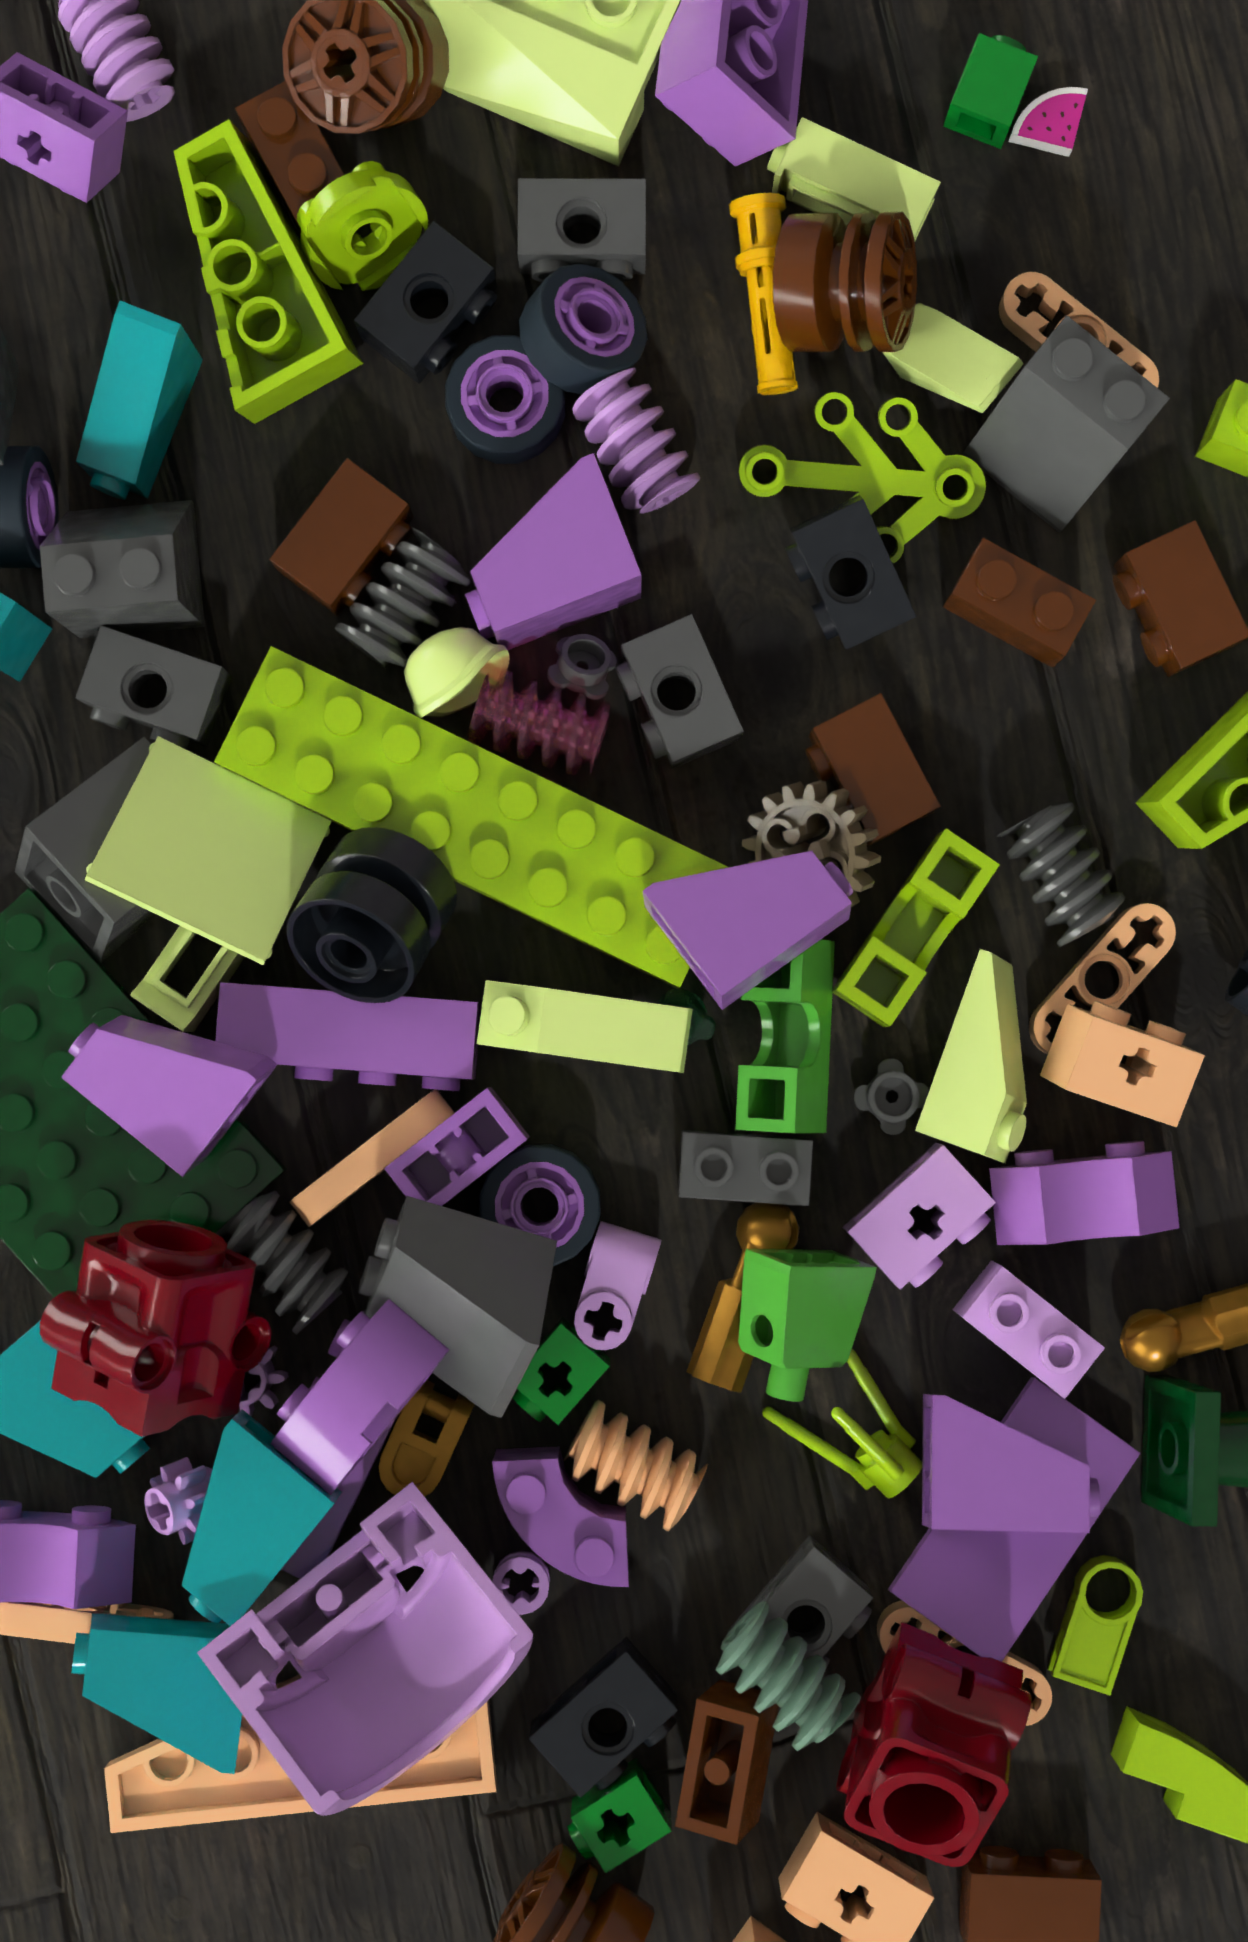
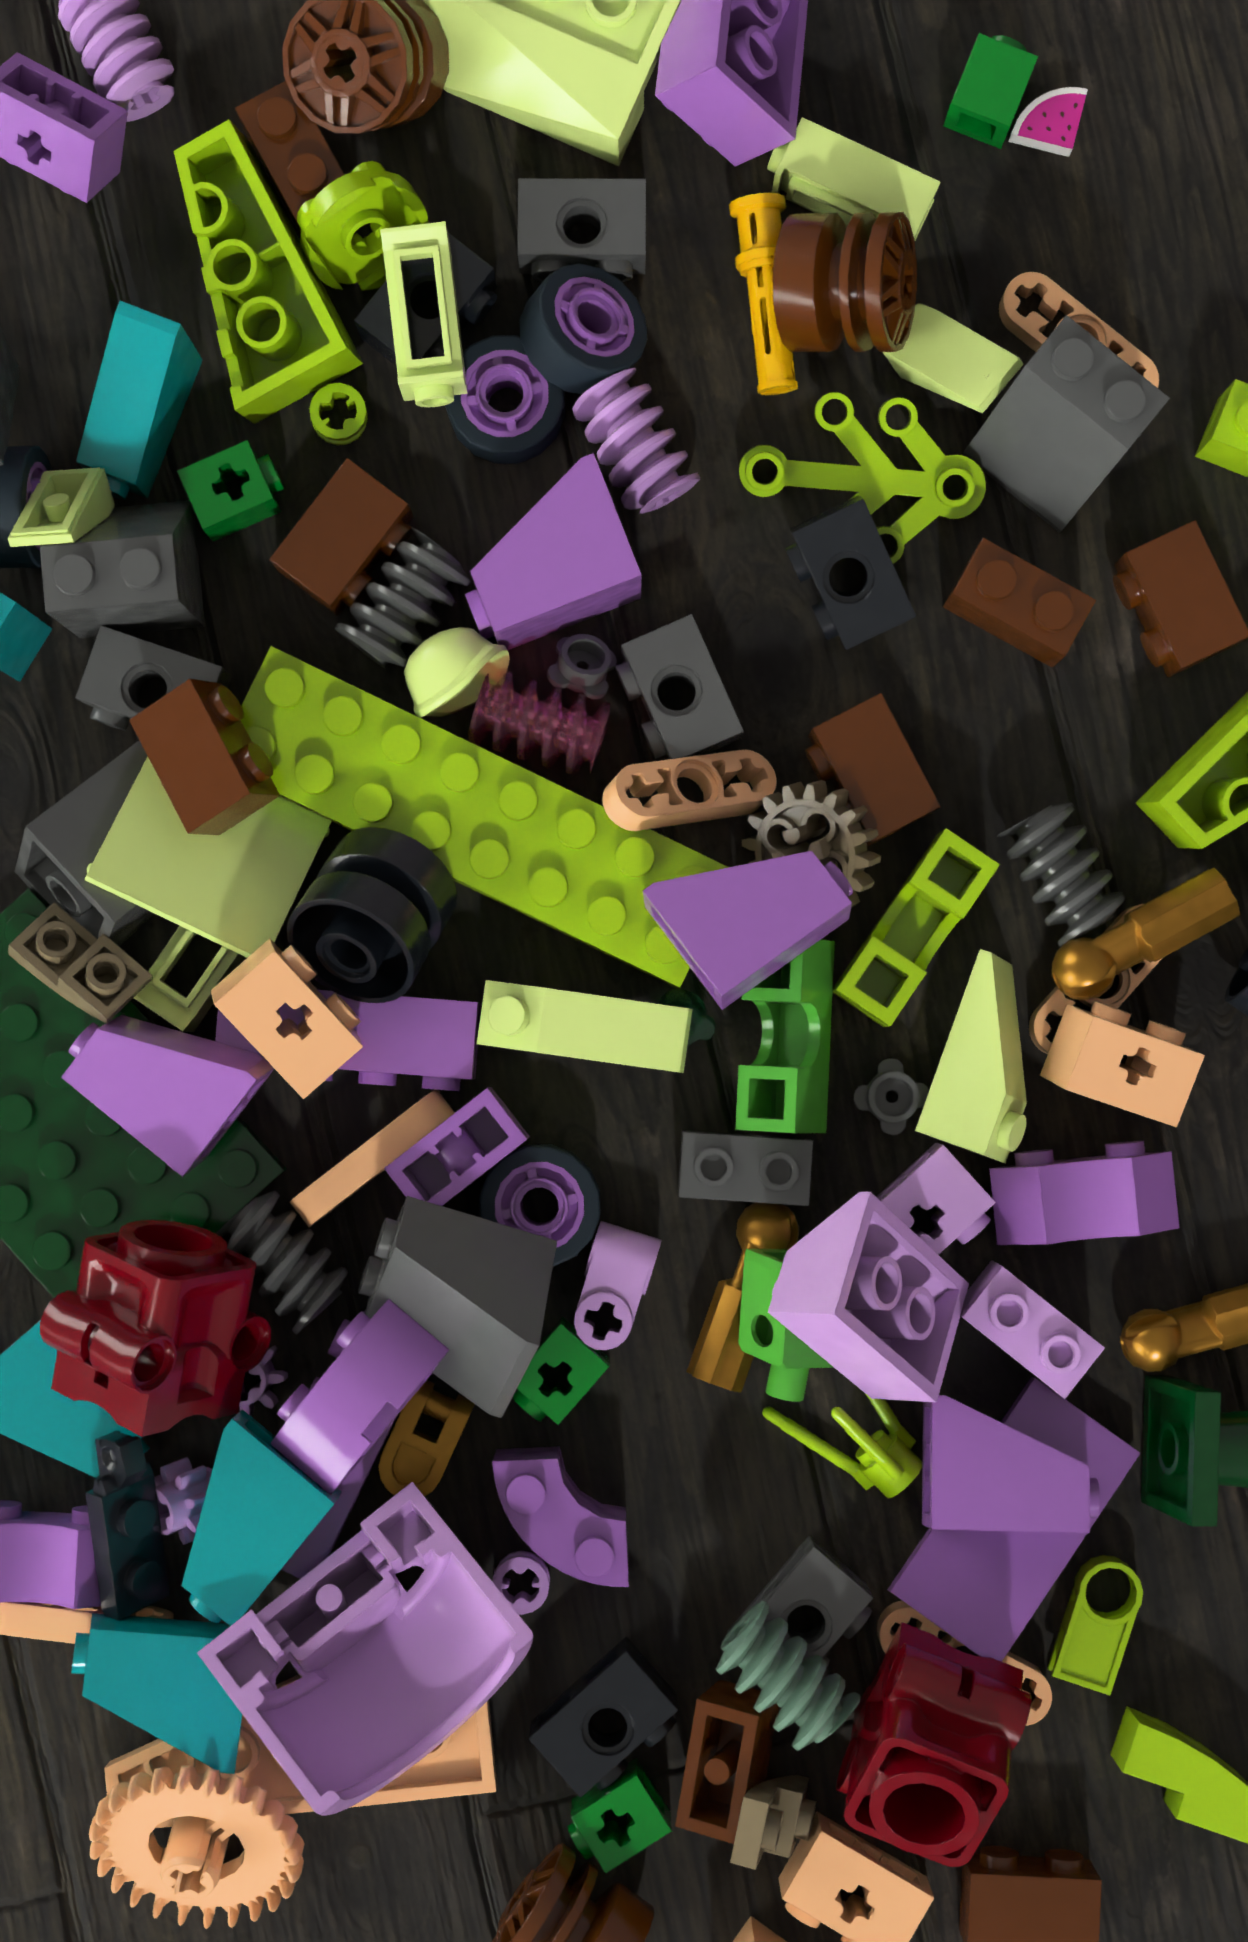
light nougat piece [563,1400,708,1531] -> none
none -> yellowish green slope [8,467,115,547]
none -> dark tan slope [8,902,152,1024]
none -> black hinge [85,1431,170,1621]
none -> light nougat gear [89,1766,304,1929]
none -> reddish brown brick [129,678,280,835]
none -> green brick [177,440,284,542]
none -> light nougat brick [211,938,363,1099]
none -> lime bush [309,383,368,446]
none -> yellowish green window [380,221,468,407]
none -> light nougat beam [602,750,777,831]
none -> dark tan slope [730,1775,817,1870]
none -> lavender slope [768,1192,969,1402]
none -> pearl gold piece [1052,868,1240,1000]

